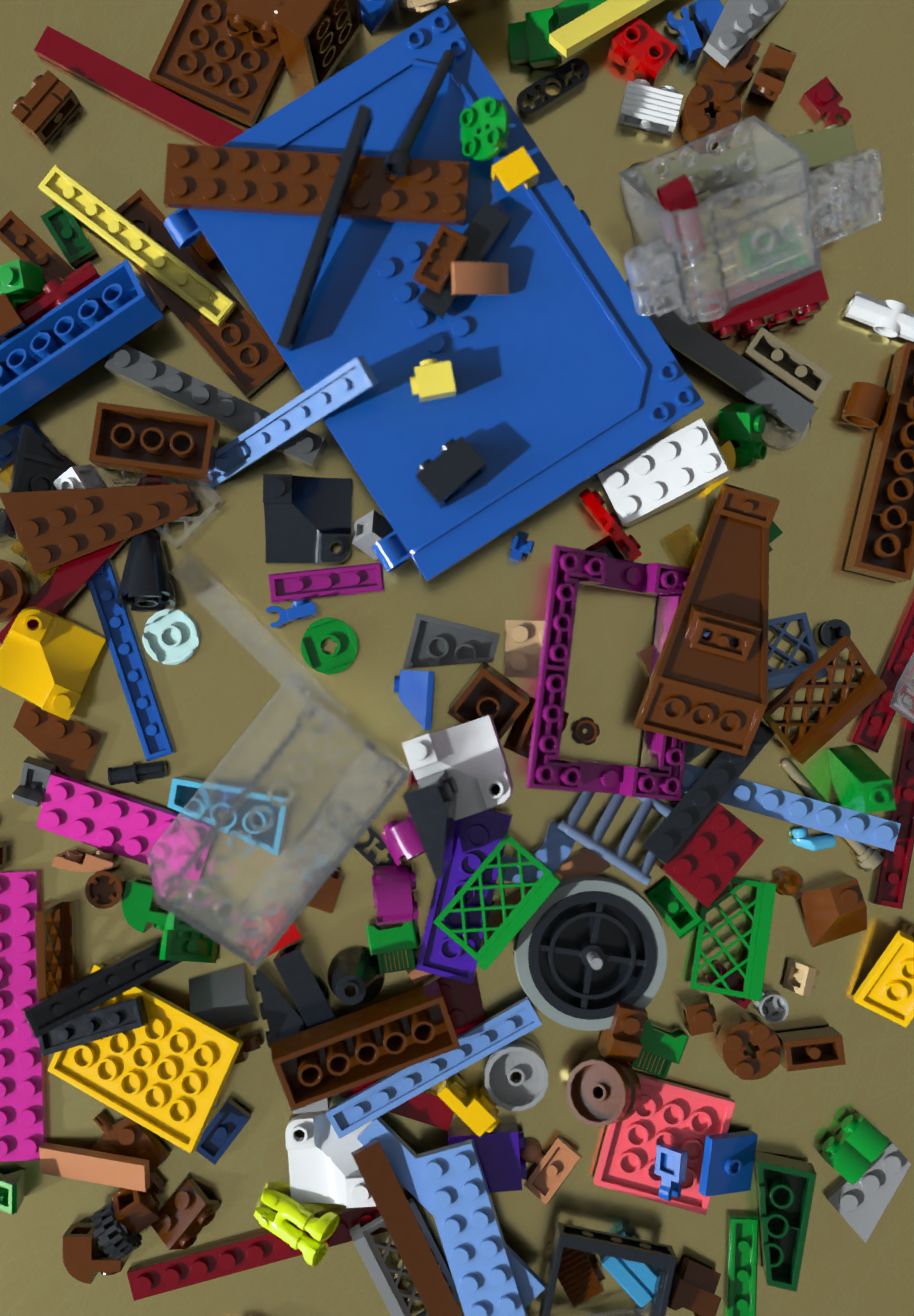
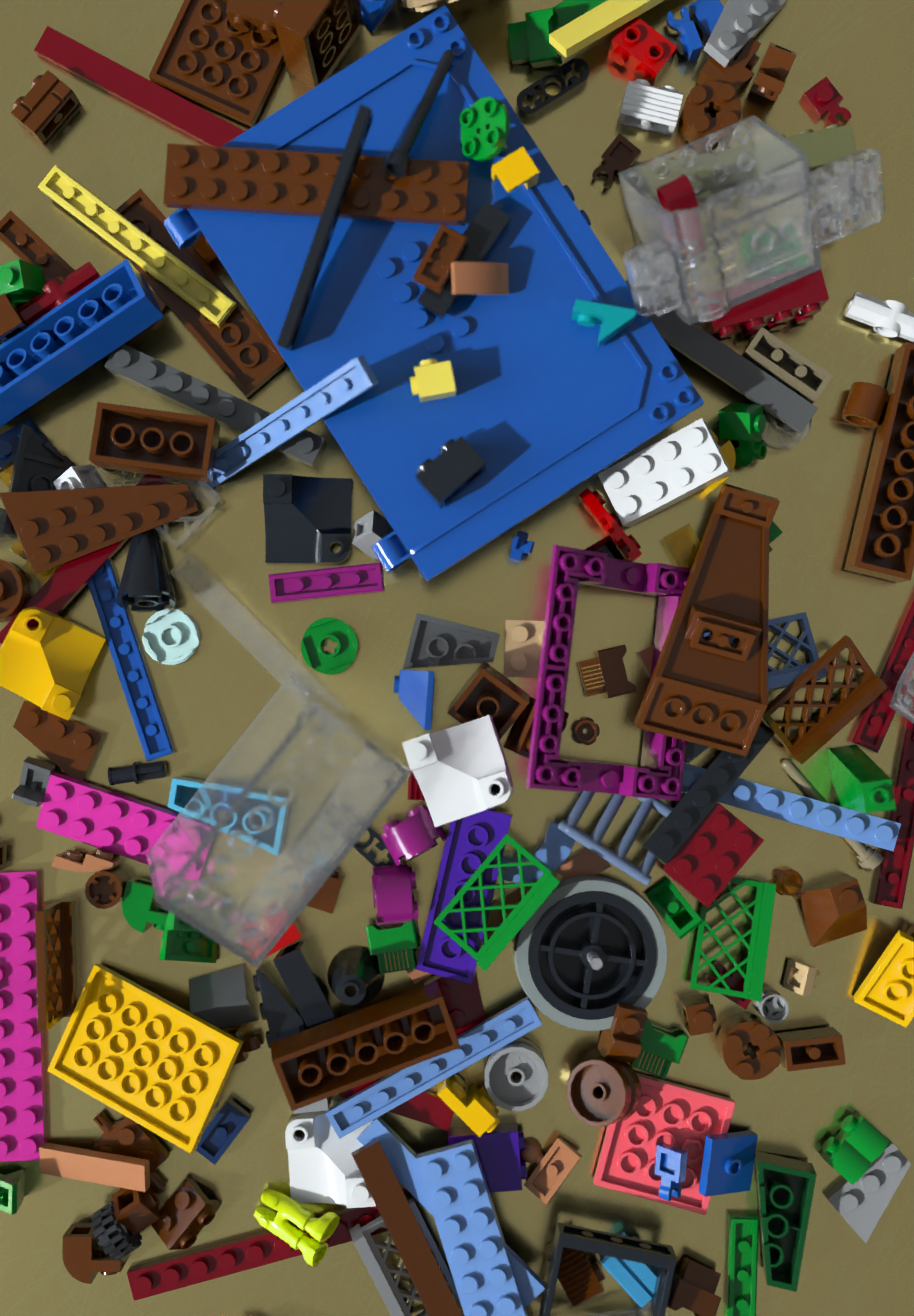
black plate [22,937,183,1038] -> none
black tile [38,996,149,1056] -> none
dark green plate [40,205,97,267] -> none
blue plate [266,598,320,628] -> none
black slope [402,770,458,880] -> none
medium azure arm [792,827,836,851] -> none
black wheel [816,619,851,648] -> none
none -> teal slope [571,299,636,348]
none -> reddish brown piece [577,644,636,698]
none -> reddish brown plate [592,133,642,190]

